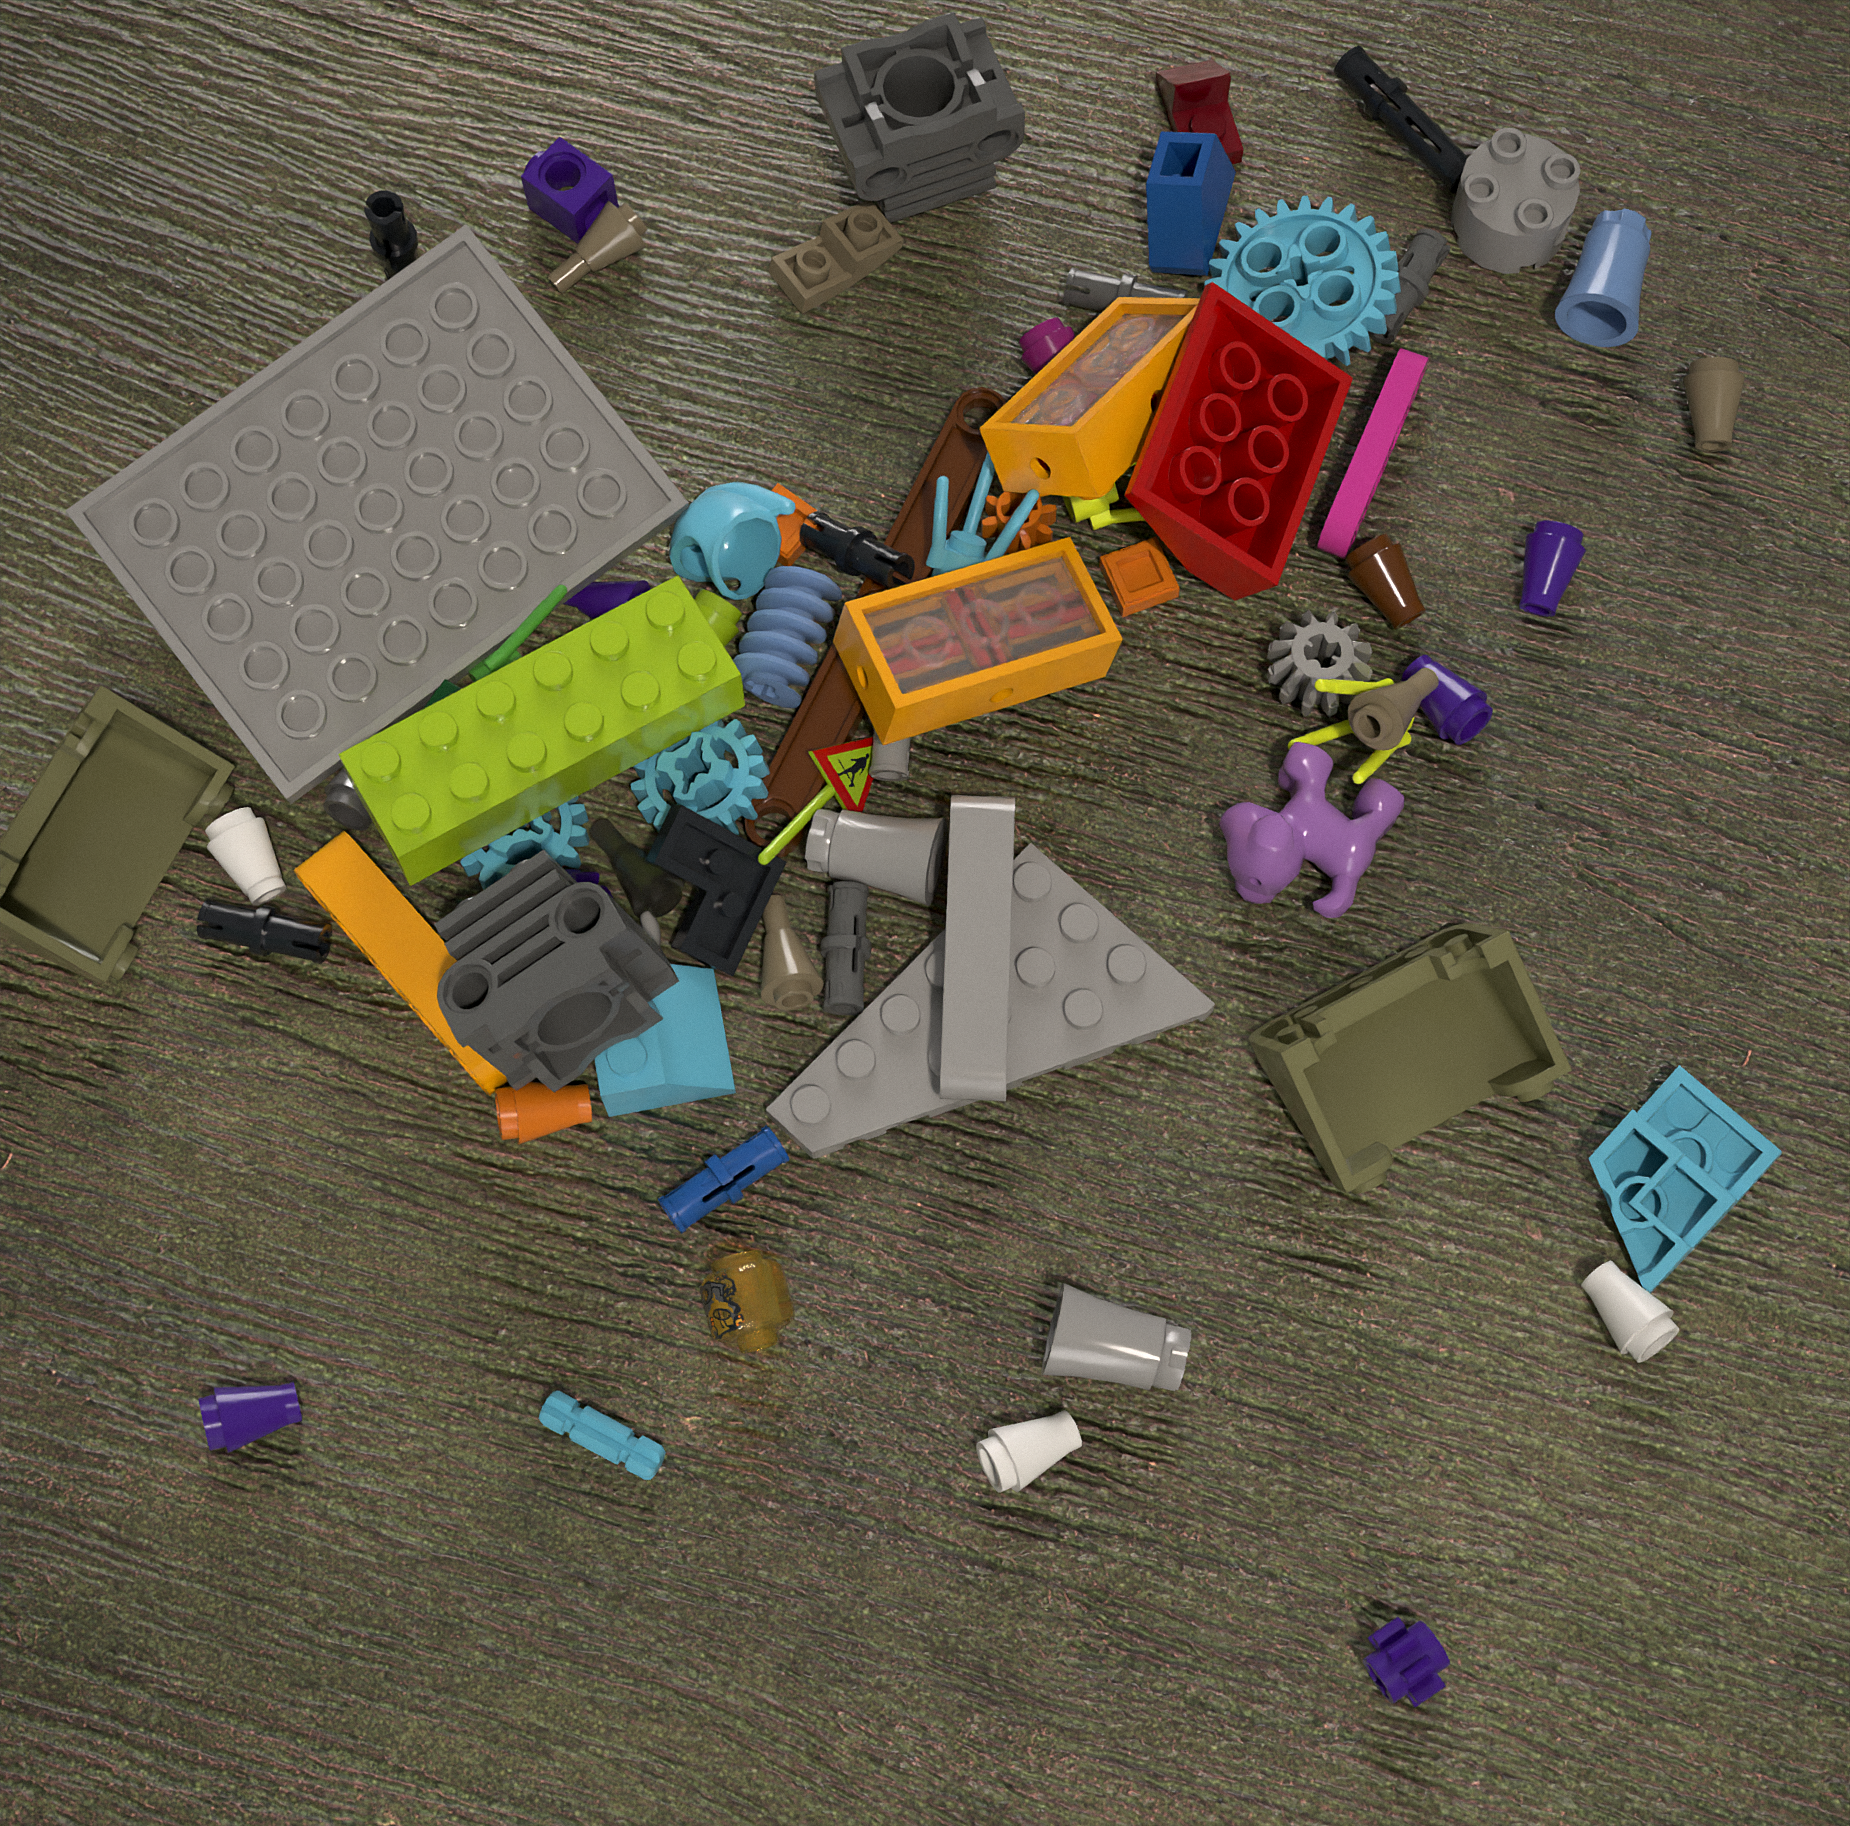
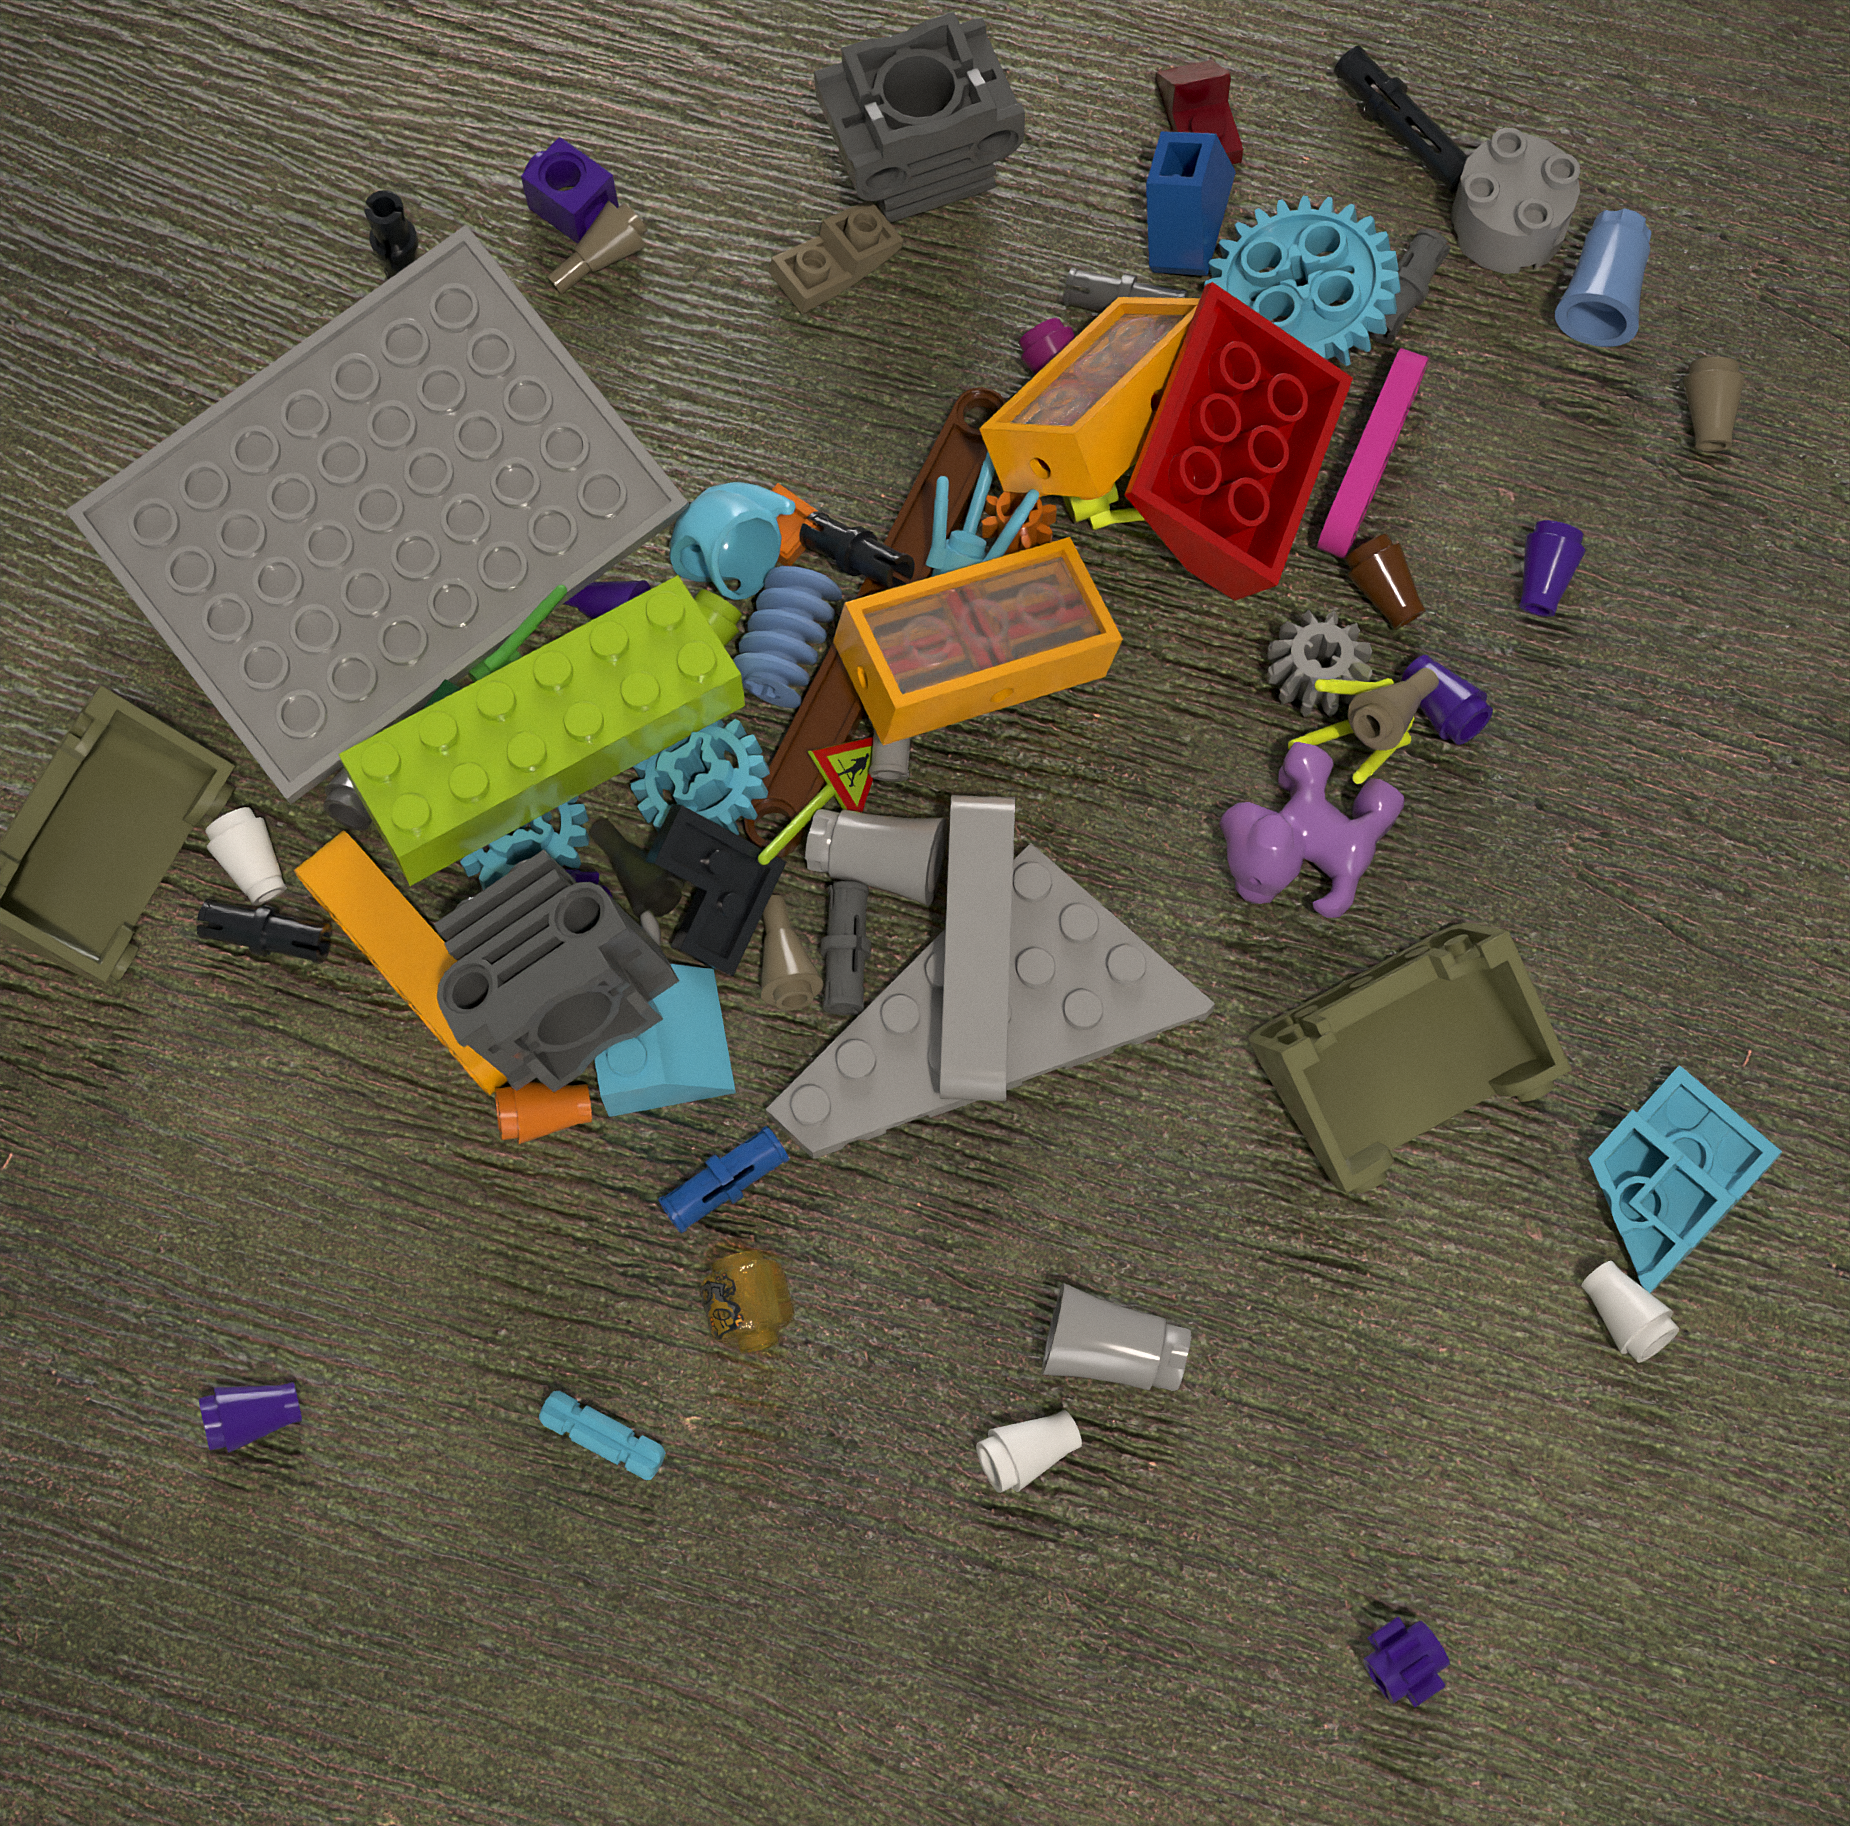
orange tile [1099,537,1180,618] -> none

